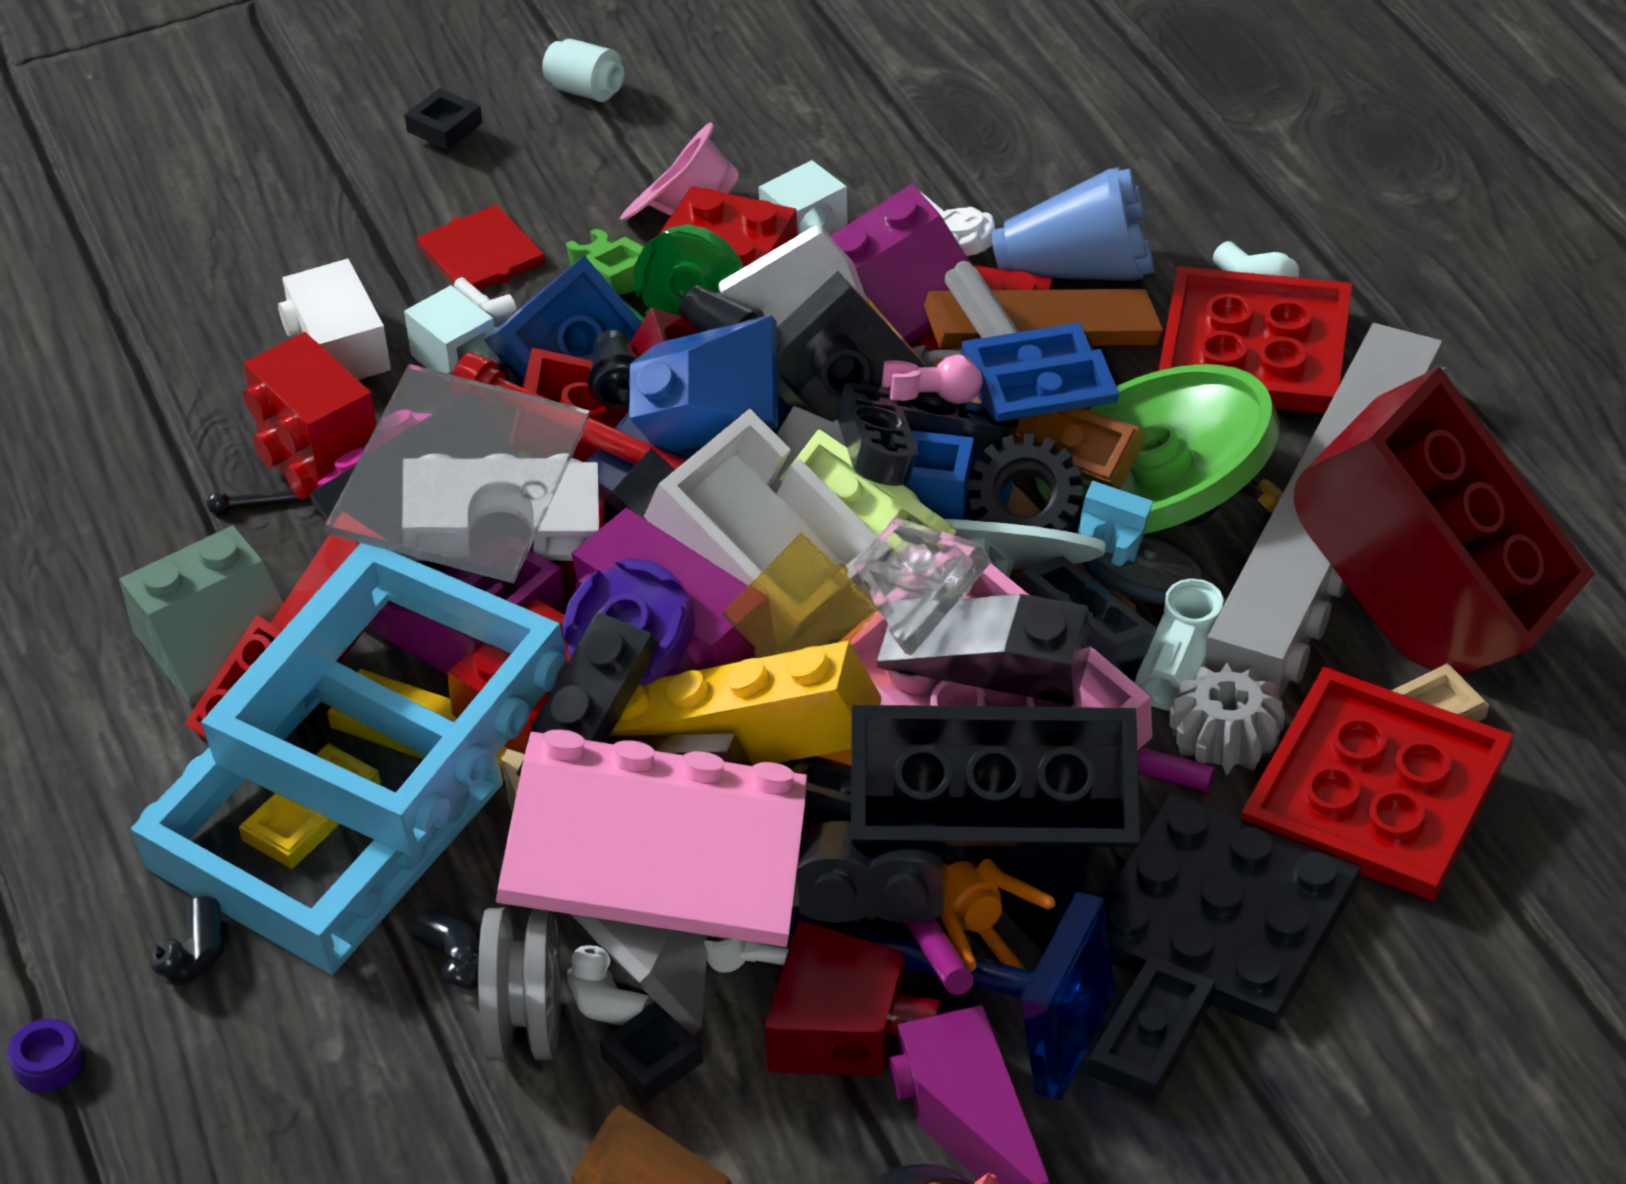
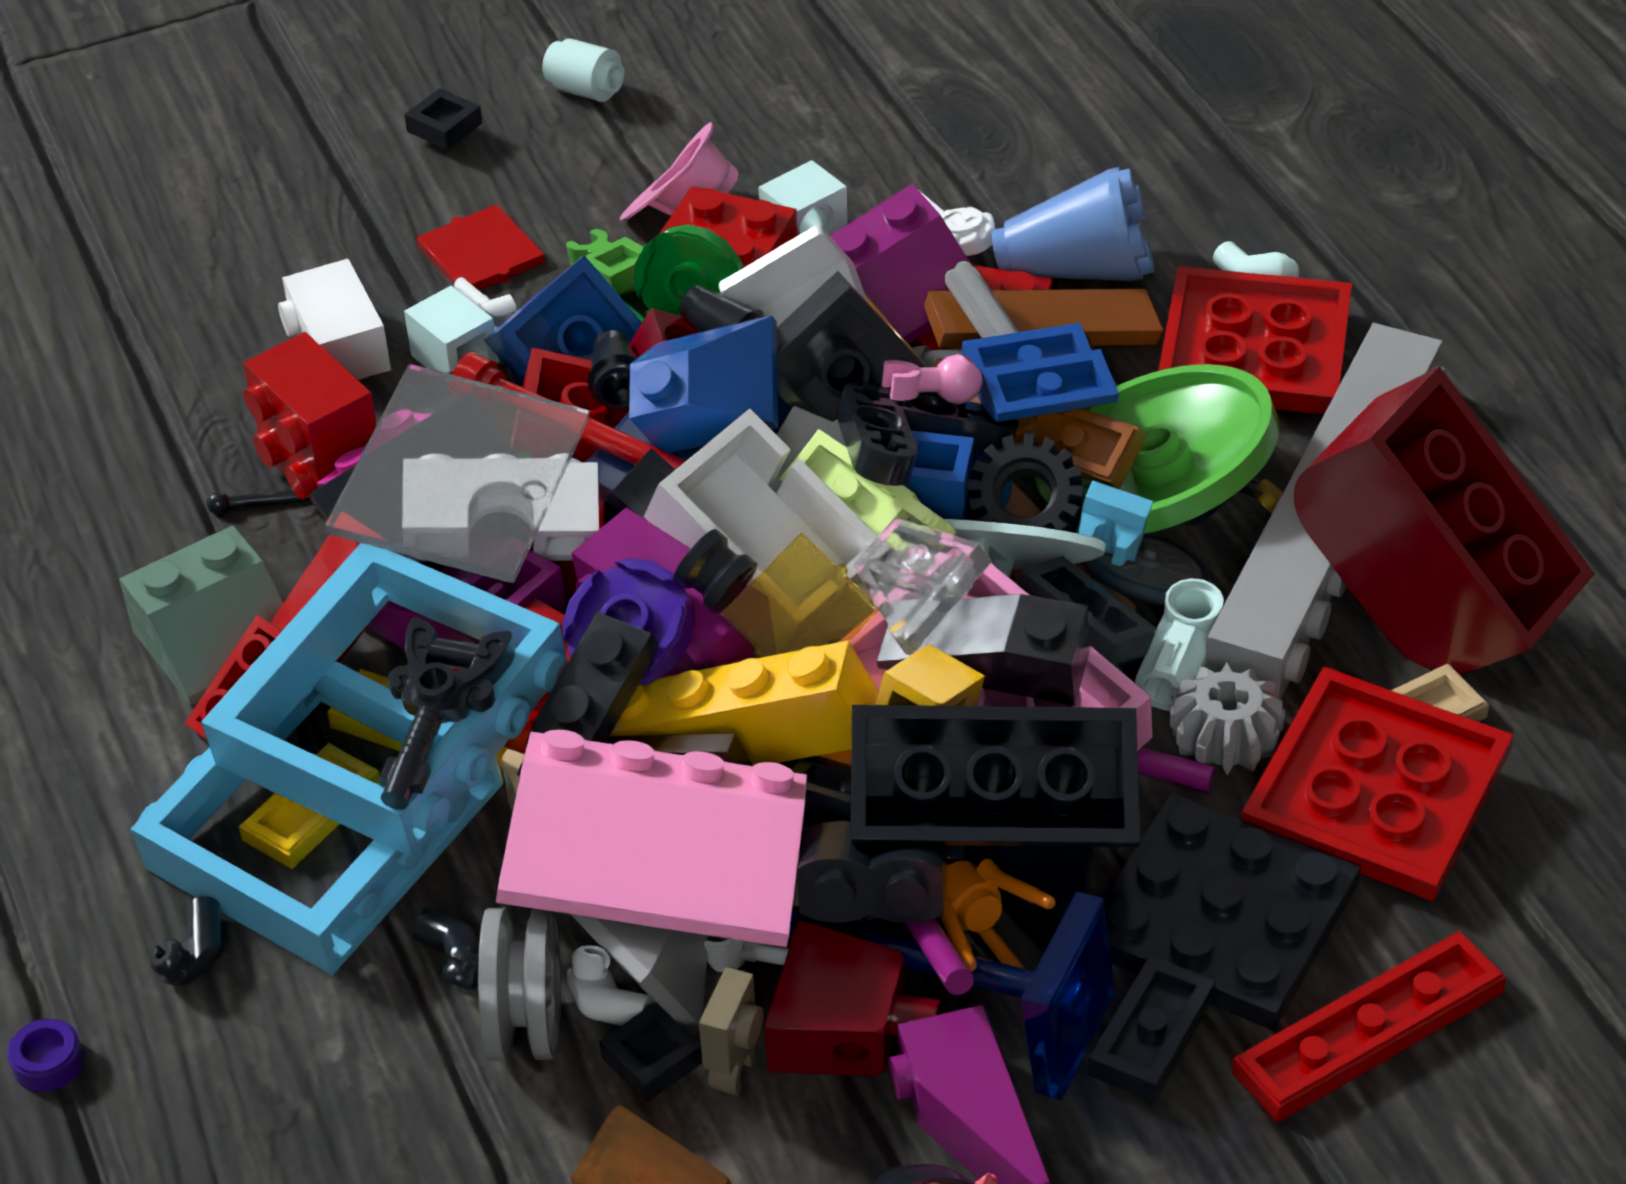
none -> black piece [379,617,515,810]
none -> black wheel [673,528,758,614]
none -> dark tan plate [699,967,764,1096]
none -> yellow panel [875,644,985,706]
none -> red tile [1232,930,1507,1123]

